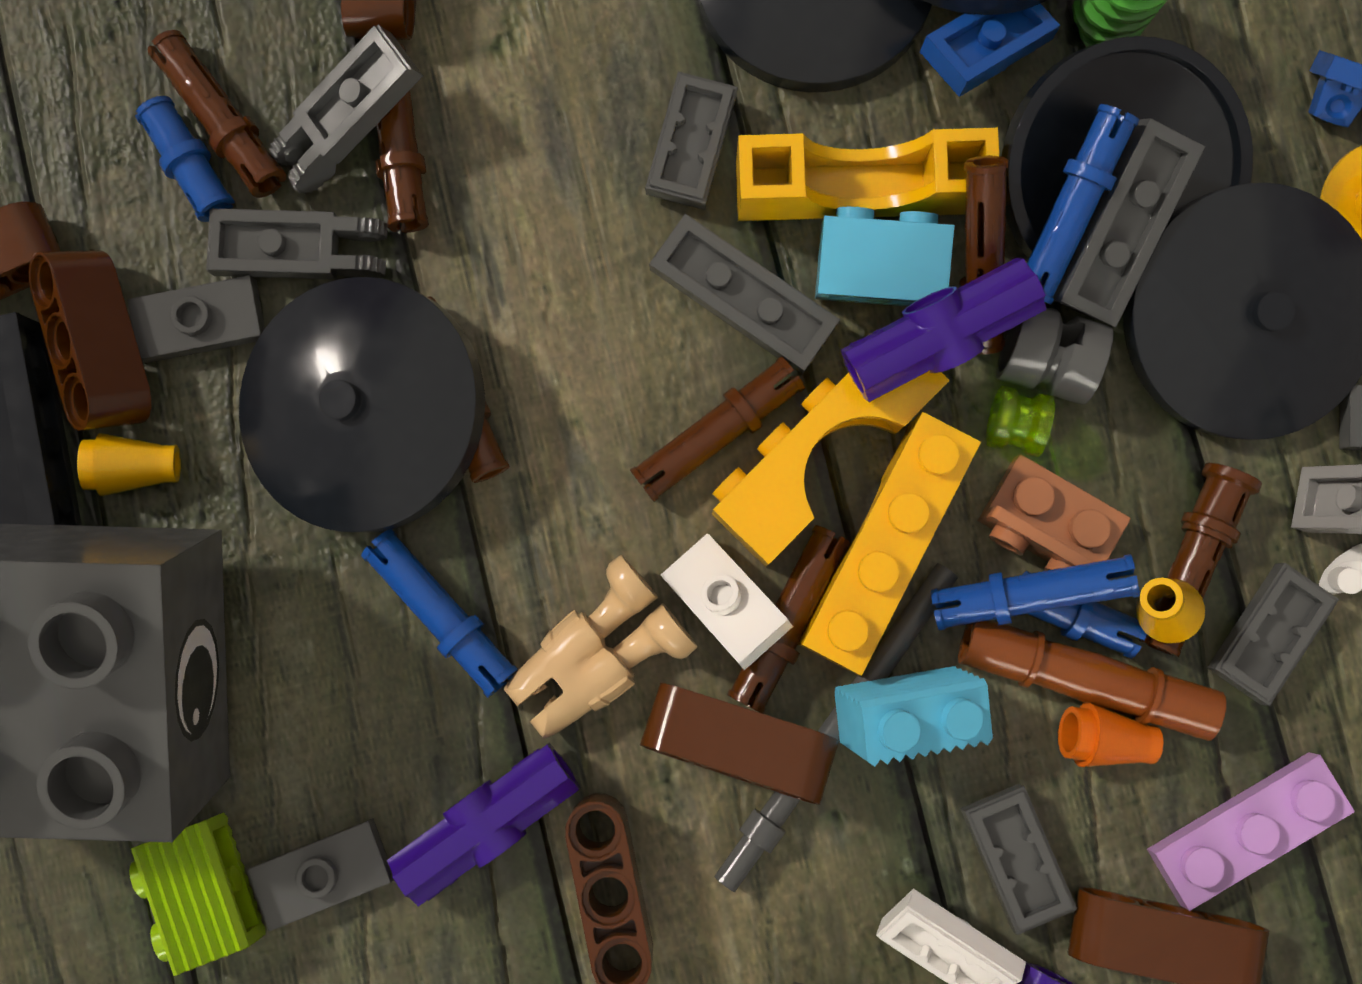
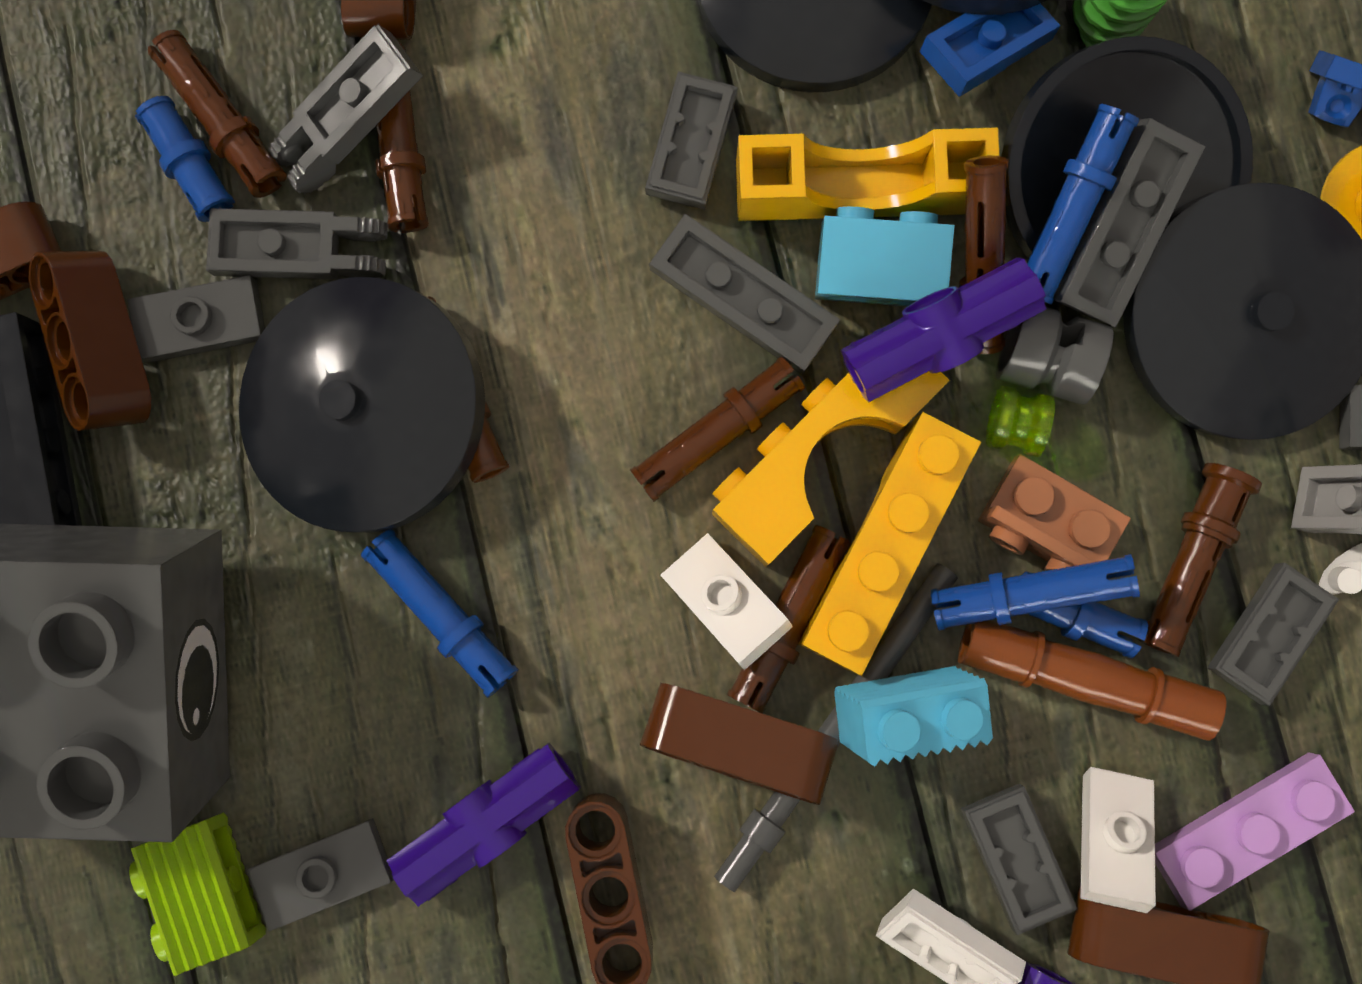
yellow cone [77,433,181,496] -> none
tan piece [504,555,698,739] -> none
orange cone [1058,703,1164,767] -> none
yellow cone [1136,578,1205,643] -> none
none -> white plate [1080,767,1156,913]

